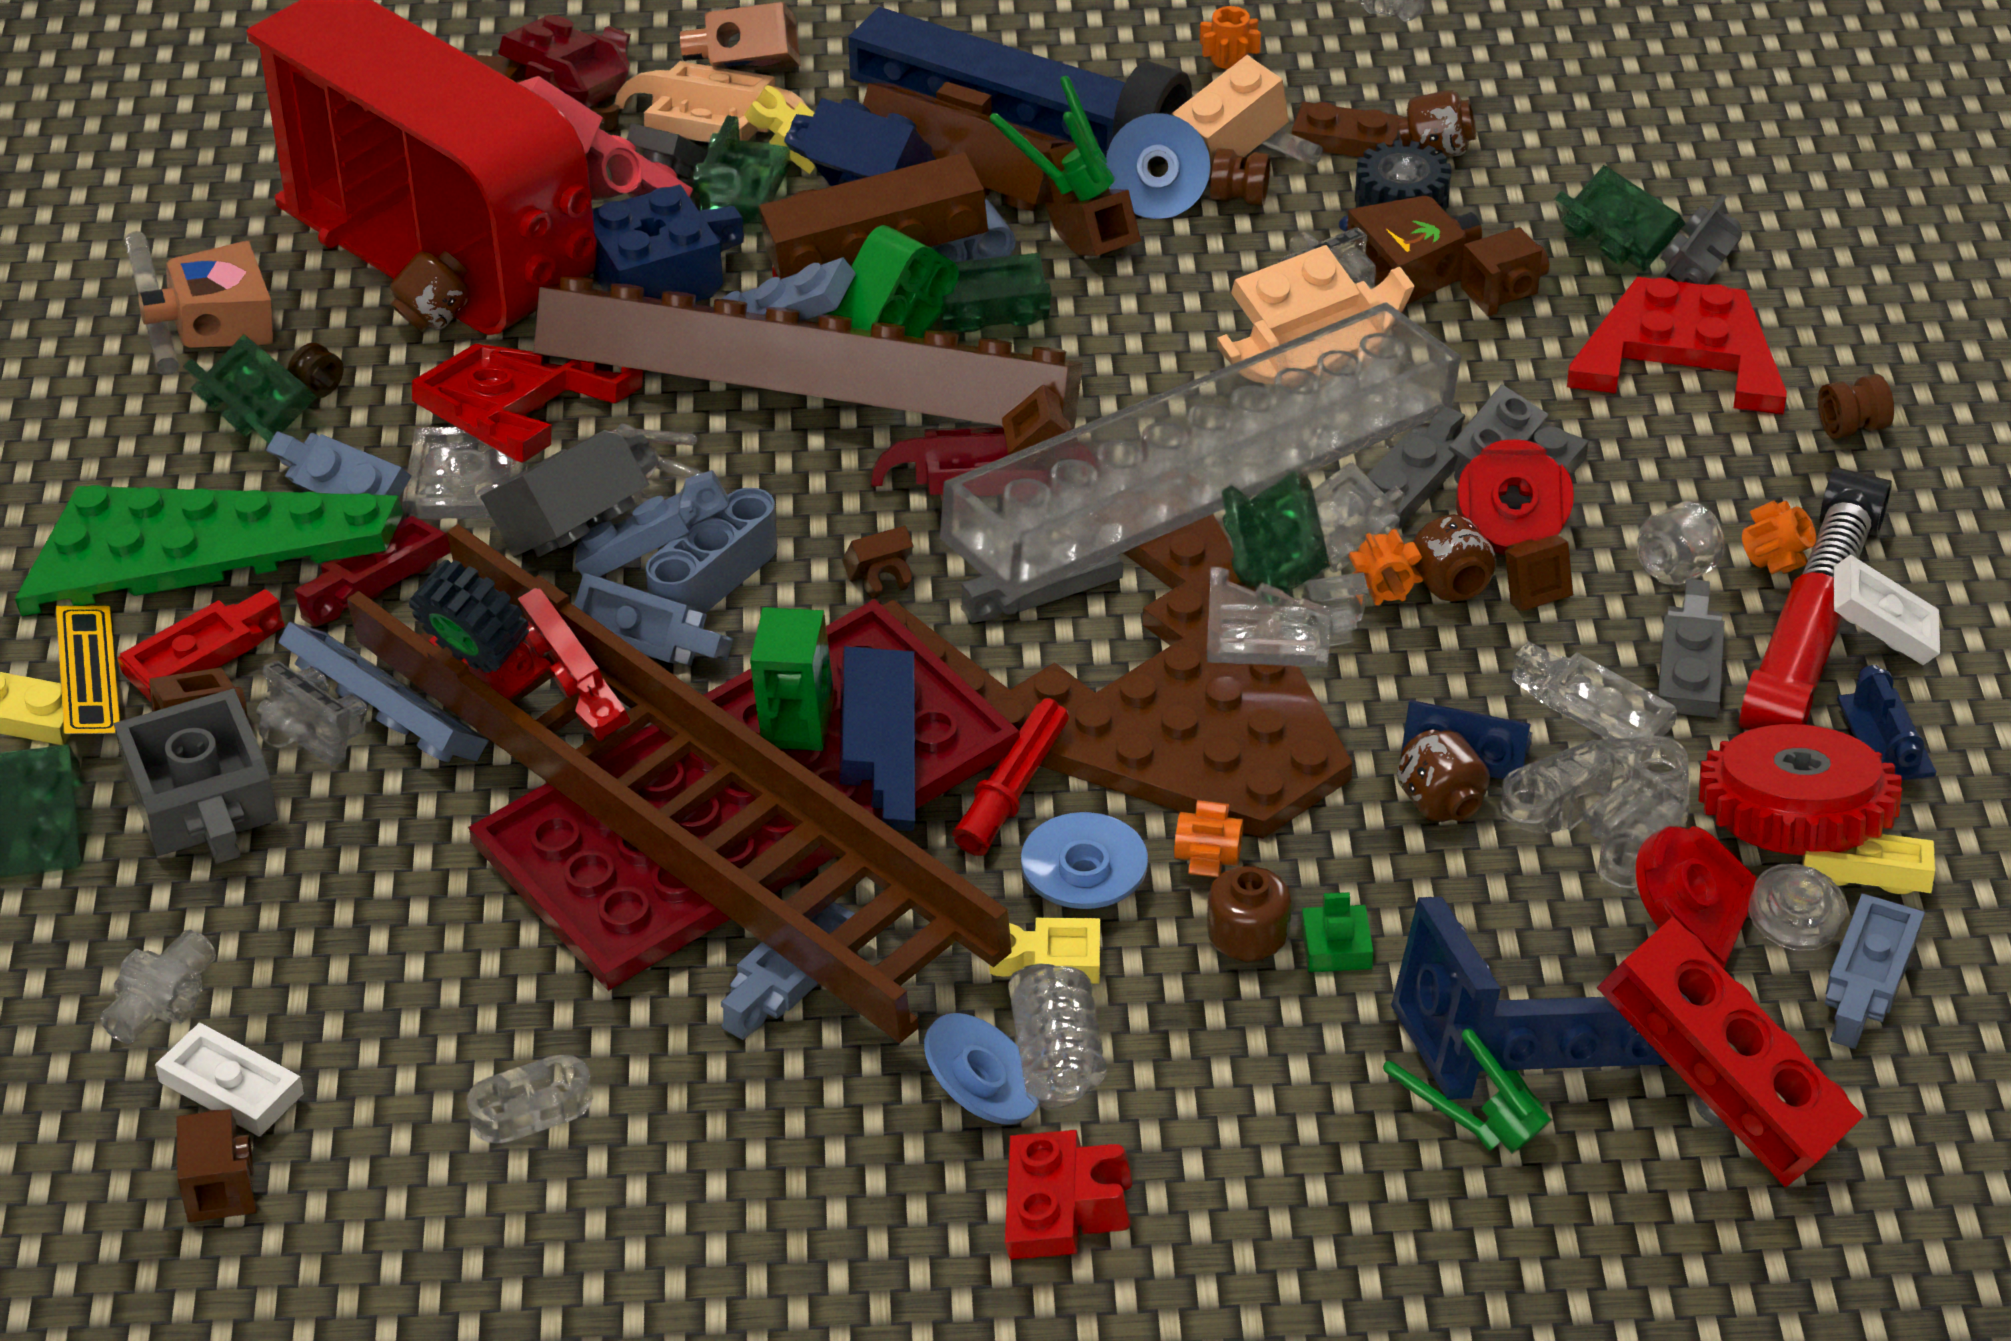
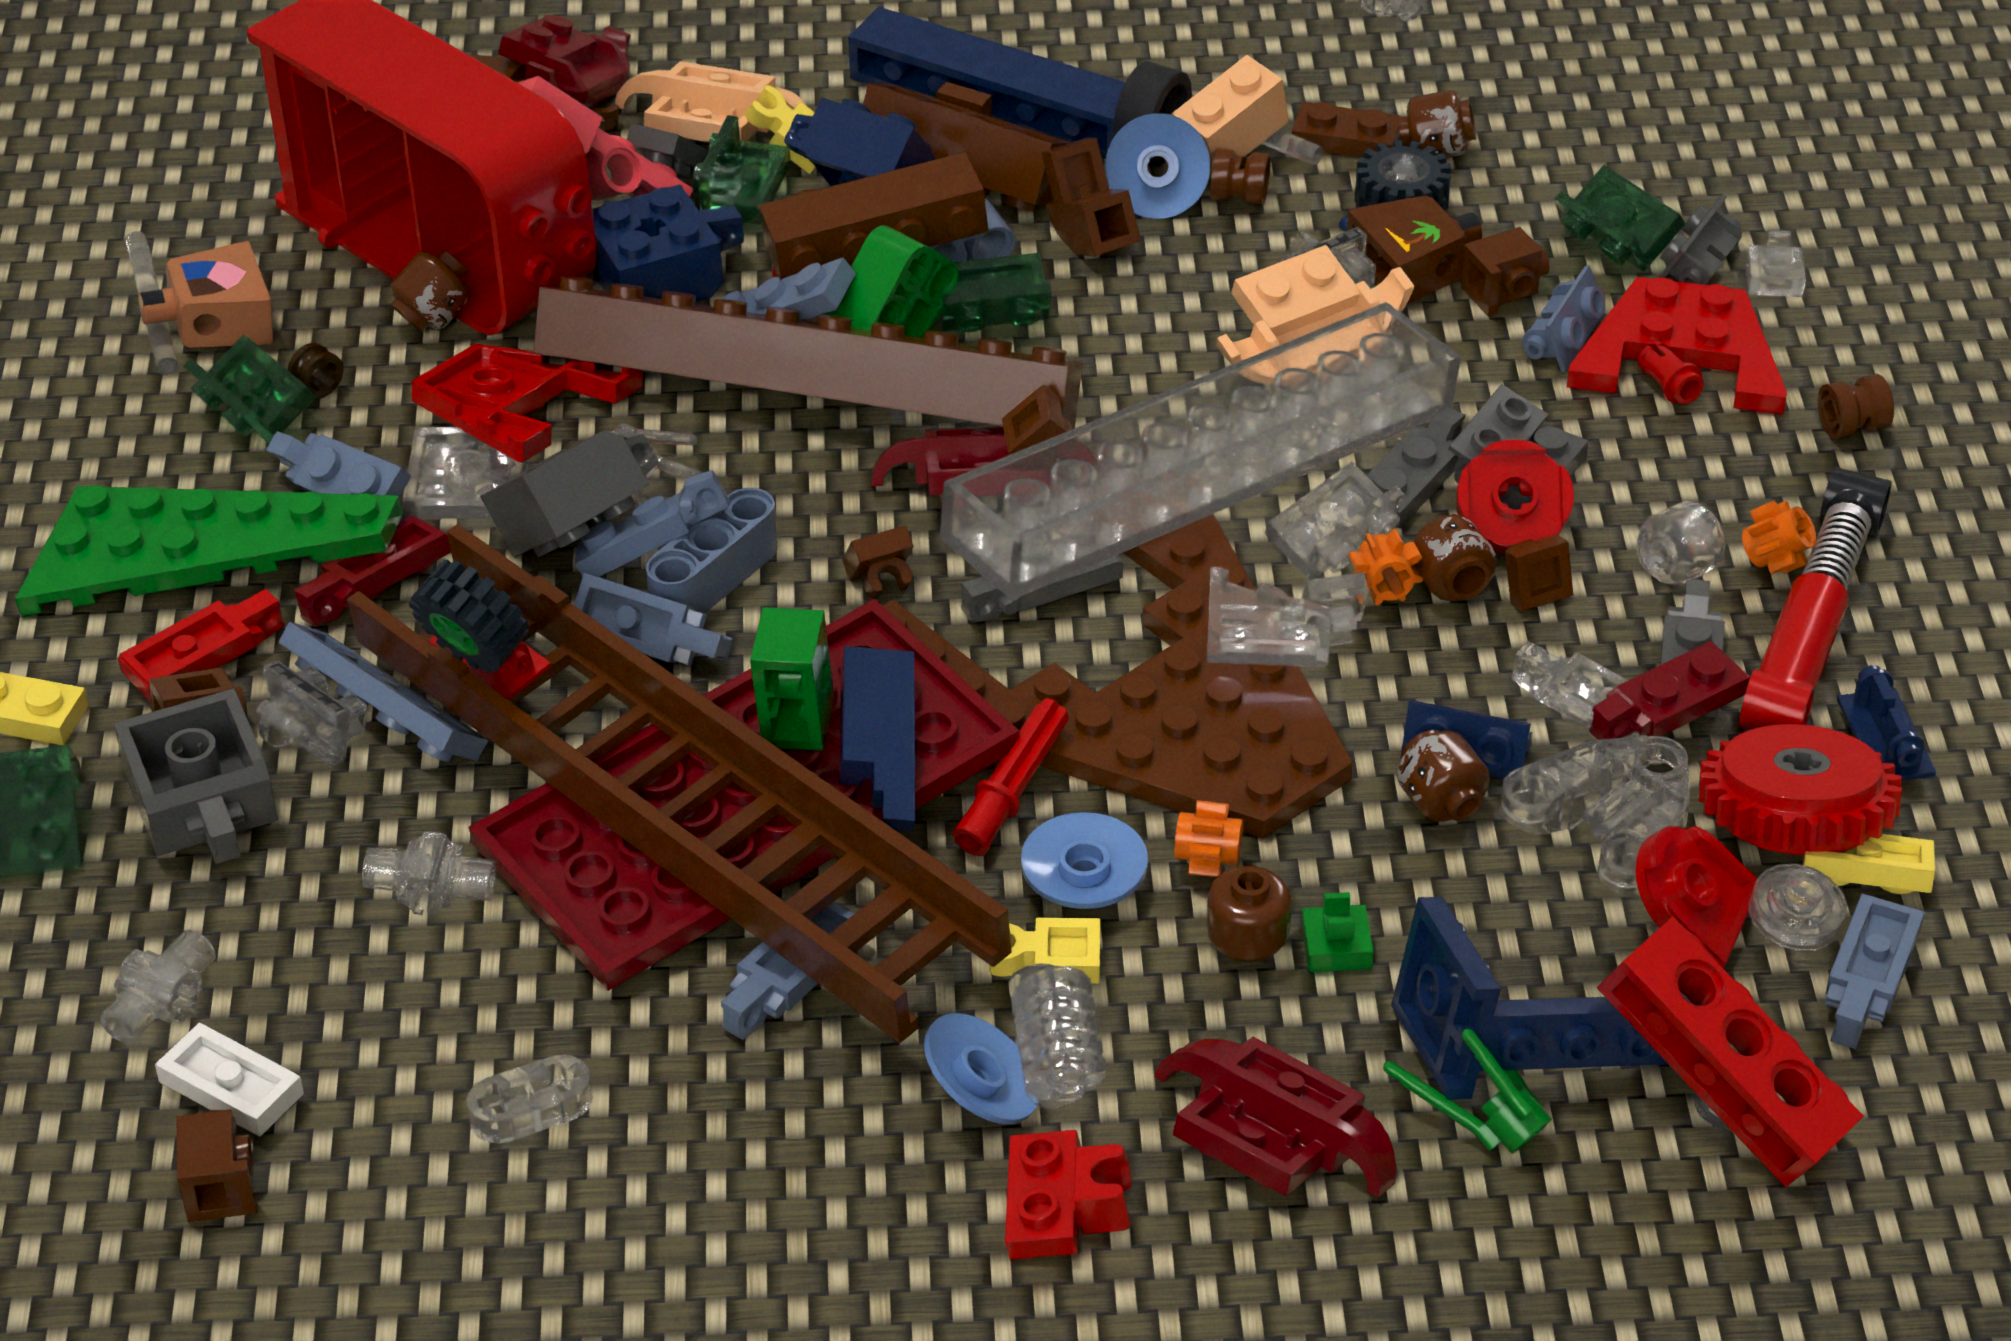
sticker [56,606,120,734] -> none
red hinge [518,588,630,741] -> none
nougat torso [680,2,801,71] -> none
green plant [990,76,1115,201] -> none
orange gear [1199,6,1261,69] -> none
clear green bracket [1221,470,1330,601] -> none
white plate [1834,555,1940,665] -> none
none -> clear axle [362,832,496,916]
none -> dark red plate [1153,1036,1397,1198]
none -> sand blue hinge [1522,265,1606,372]
none -> dark red hinge [1589,641,1750,747]
none -> red pin [1638,341,1704,404]
none -> clear tile [1746,230,1805,297]

